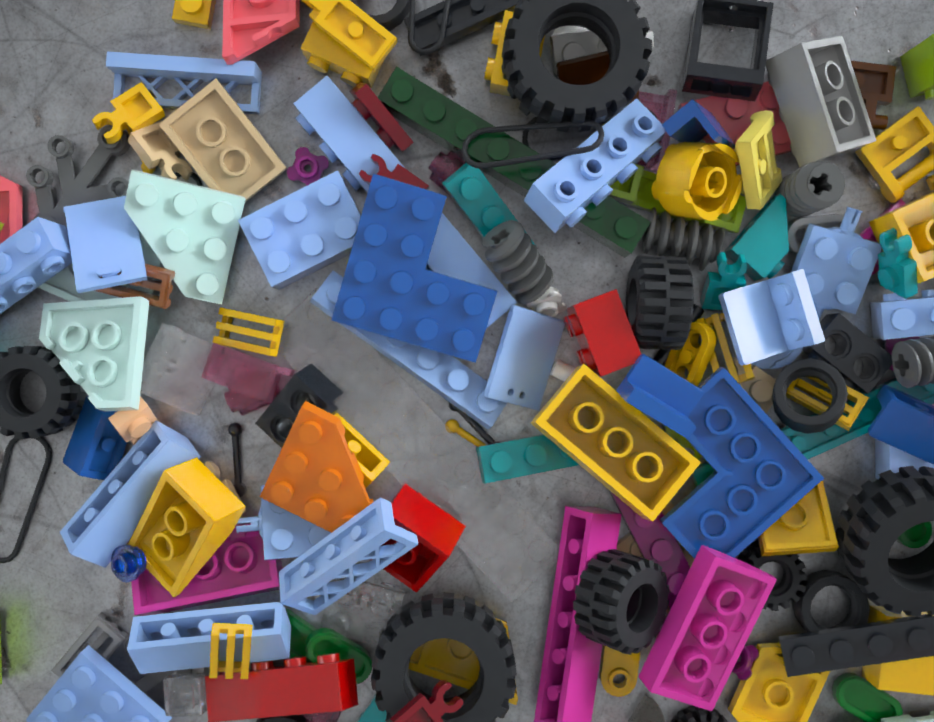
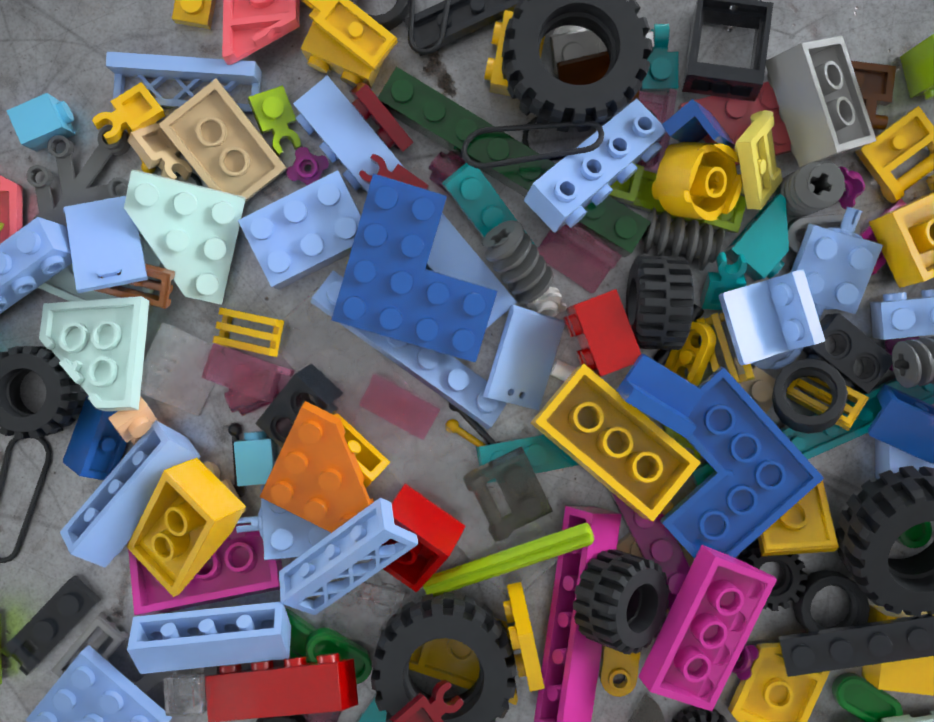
clear blue plate [111,545,146,583] -> none
yellow tile [209,623,253,679] -> none
teal plate [878,228,918,299] -> none
none -> black plate [0,575,101,676]
none -> medium azure brick [6,93,76,152]
none -> medium azure brick [234,431,279,486]
none -> lime plate [248,85,301,156]
none -> clear pink panel [359,372,441,440]
none -> lime axle [423,523,594,597]
none -> clear smoke plate [463,446,553,541]
none -> yellow plate [503,582,545,692]
none -> clear pink panel [538,224,622,293]
none -> teal plate [640,24,679,92]
none -> magenta plate [838,166,865,209]

